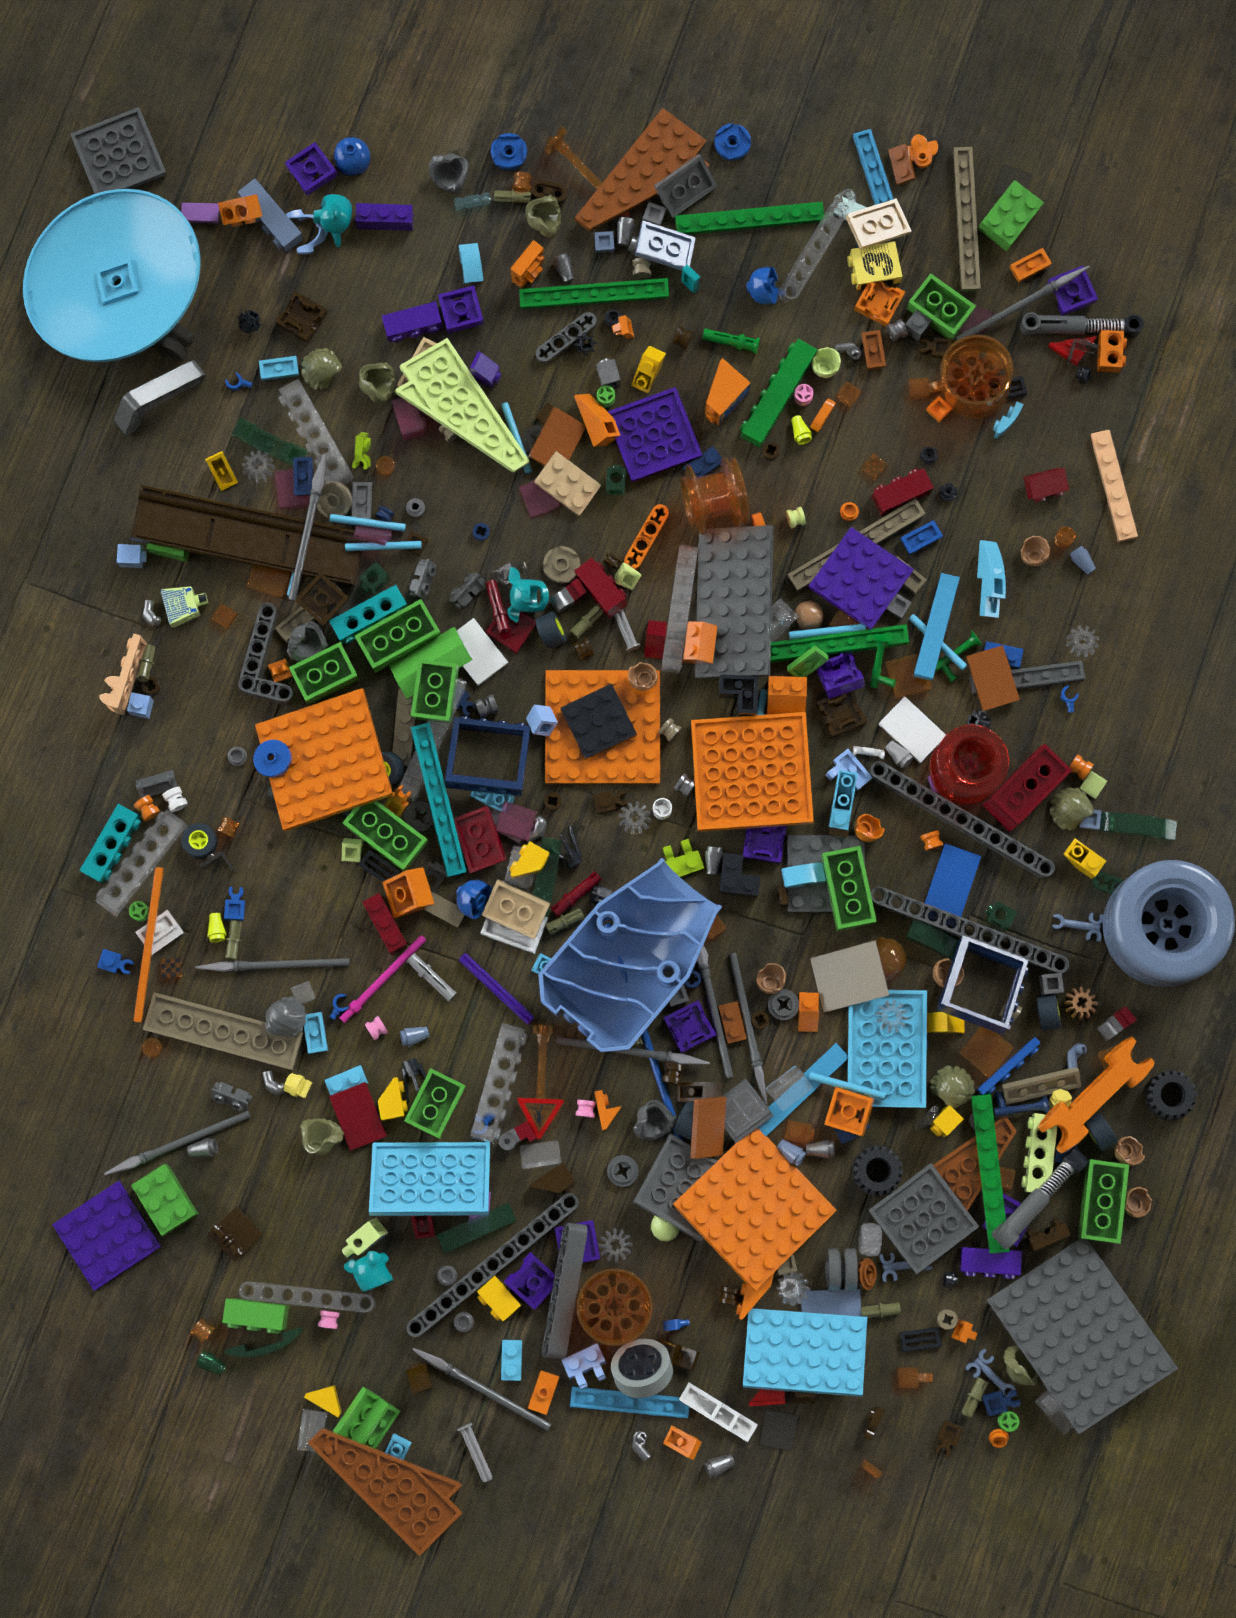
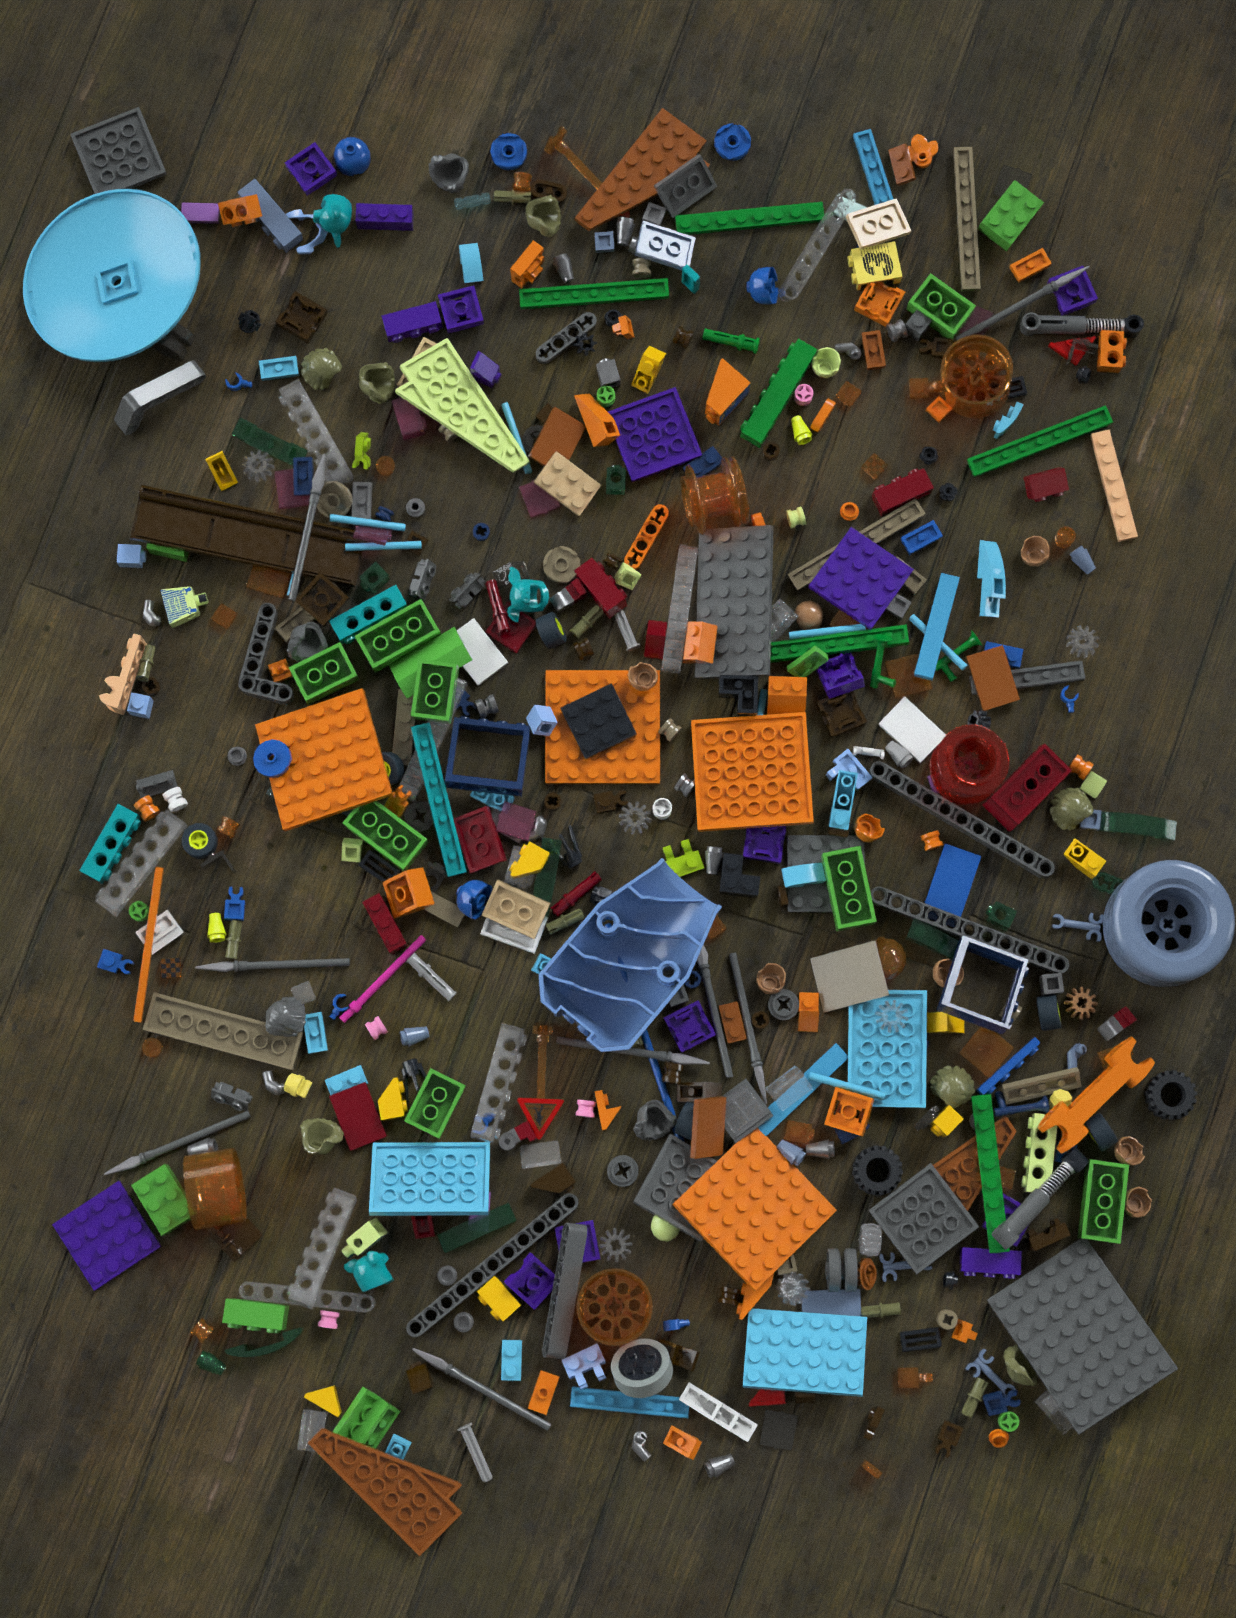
dark purple axle [459,953,534,1024] -> none
none -> clear orange wheel [183,1147,247,1230]
none -> clear brick [287,1188,357,1309]
none -> green plate [967,405,1113,478]

